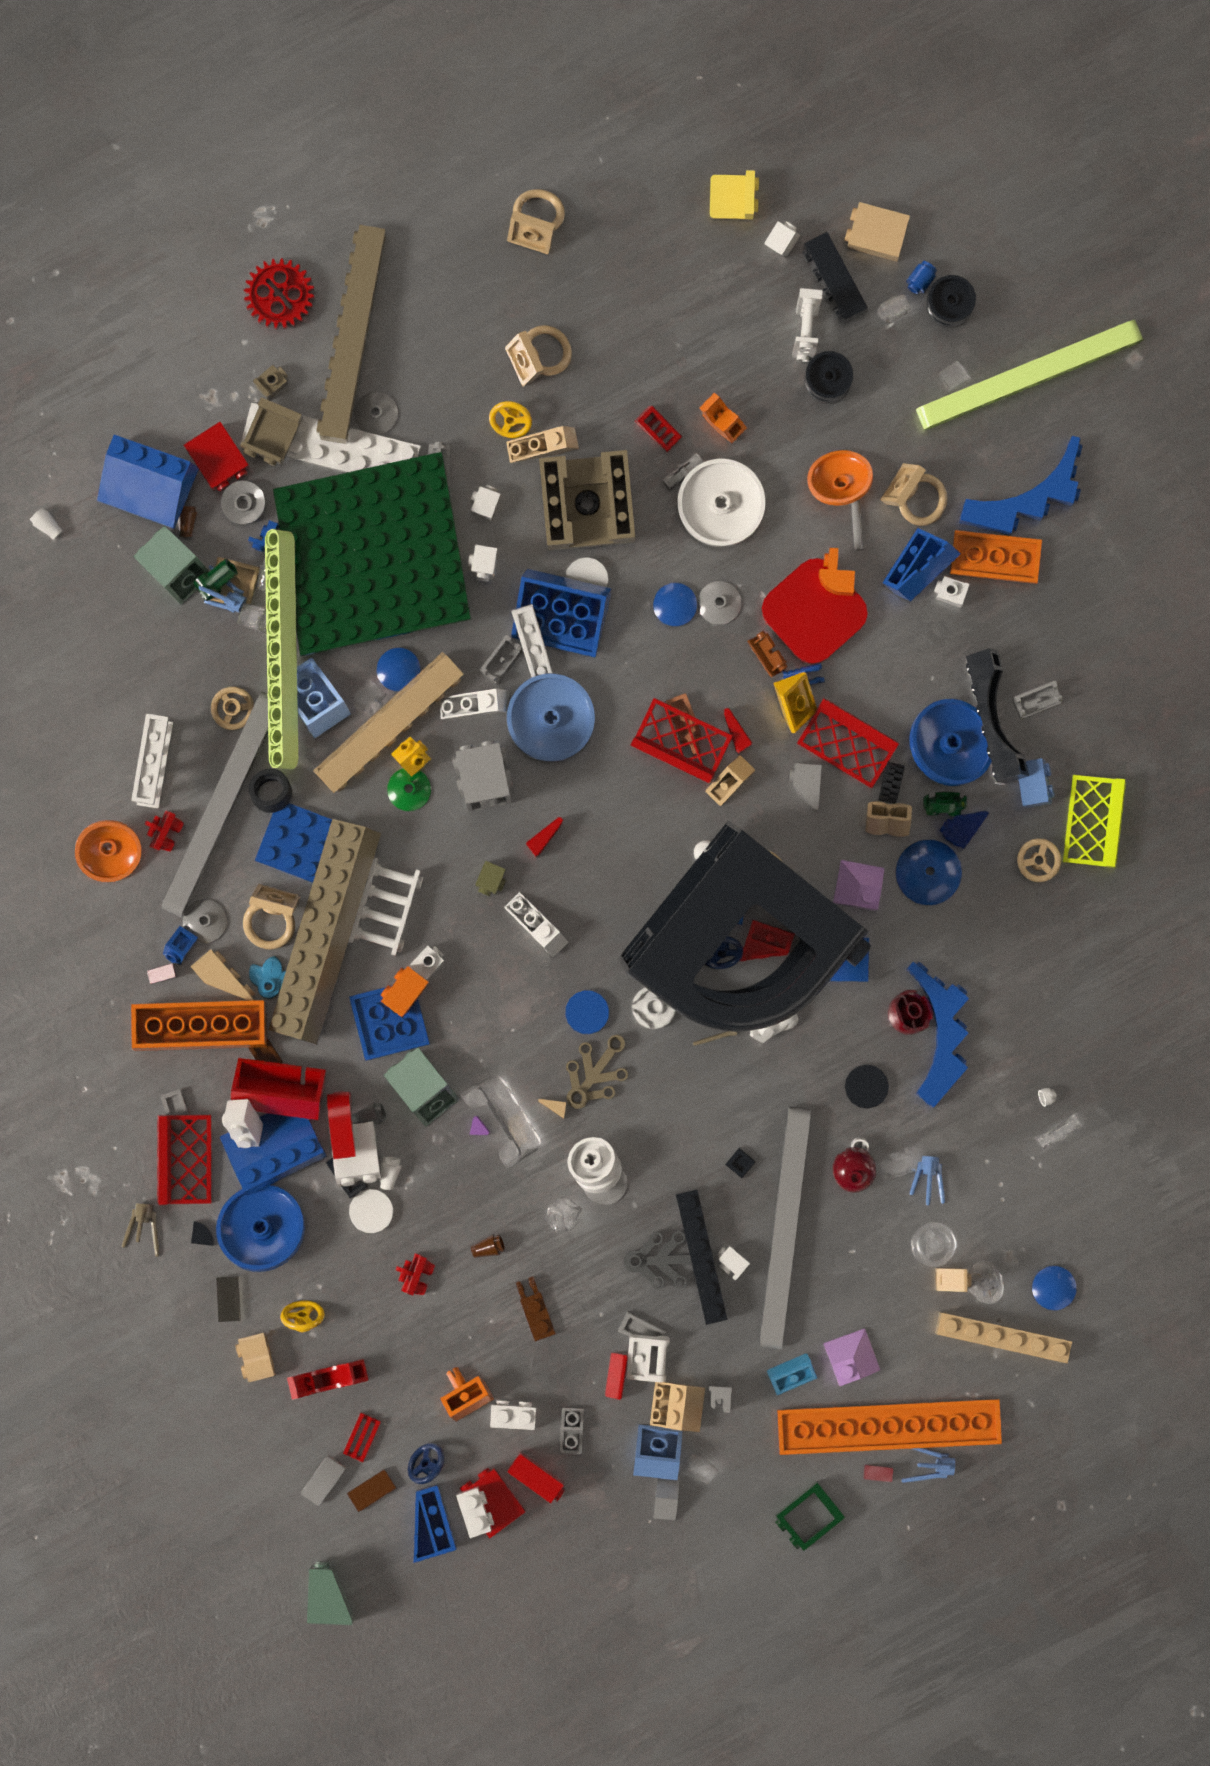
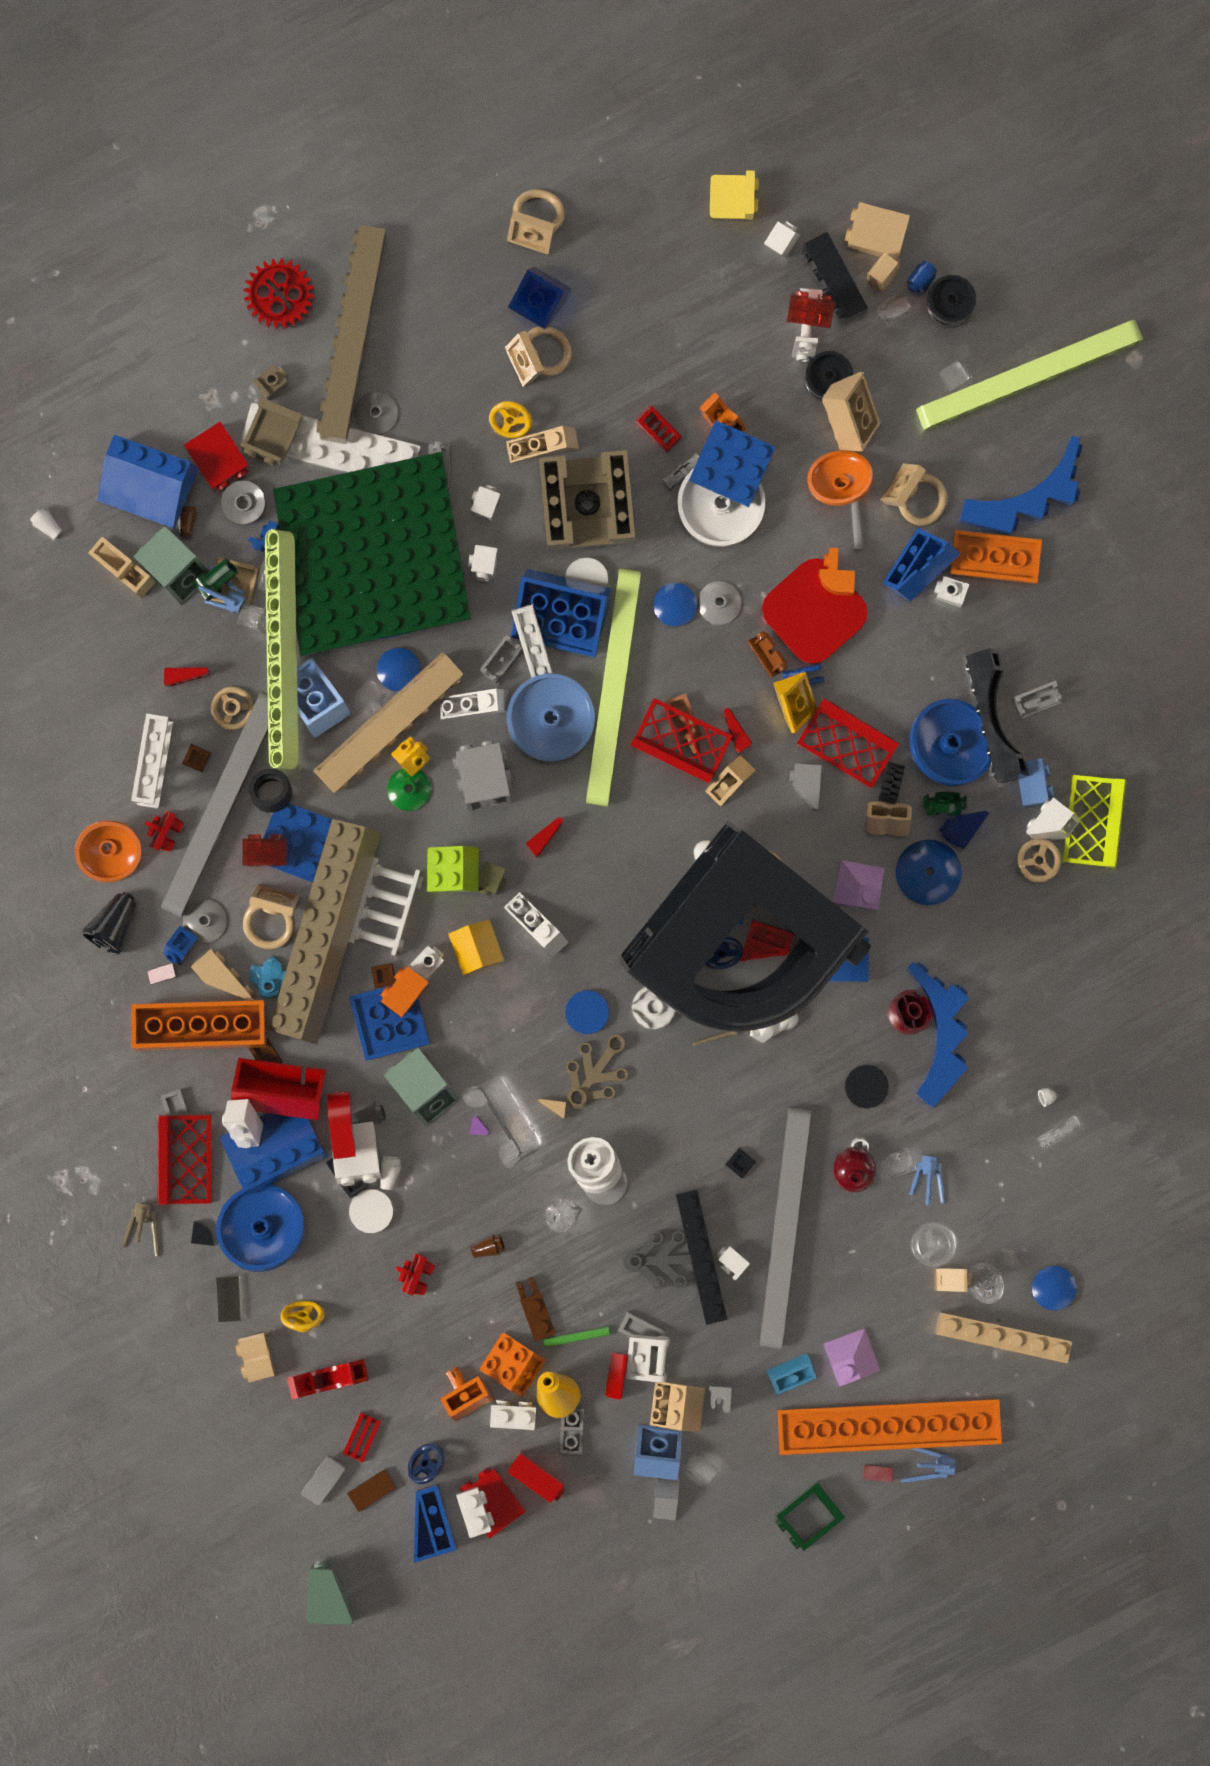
none -> black cone [82,892,136,955]
none -> tan slope [88,537,156,598]
none -> red slope [164,667,210,687]
none -> reddish brown tile [182,744,212,773]
none -> clear red brick [242,834,288,866]
none -> reddish brown tile [371,963,396,989]
none -> lime brick [427,846,479,893]
none -> yellow slope [448,919,504,975]
none -> orange bracket [480,1333,546,1397]
none -> clear blue slope [508,267,572,329]
none -> yellow cone [537,1372,581,1418]
none -> bright green bar [543,1326,610,1348]
none -> yellowish green beam [586,568,641,807]
none -> blue plate [689,420,776,508]
none -> clear red brick [786,290,835,329]
none -> tan slope [822,372,881,451]
none -> tan brick [866,253,900,293]
none -> white slope [1026,797,1080,841]

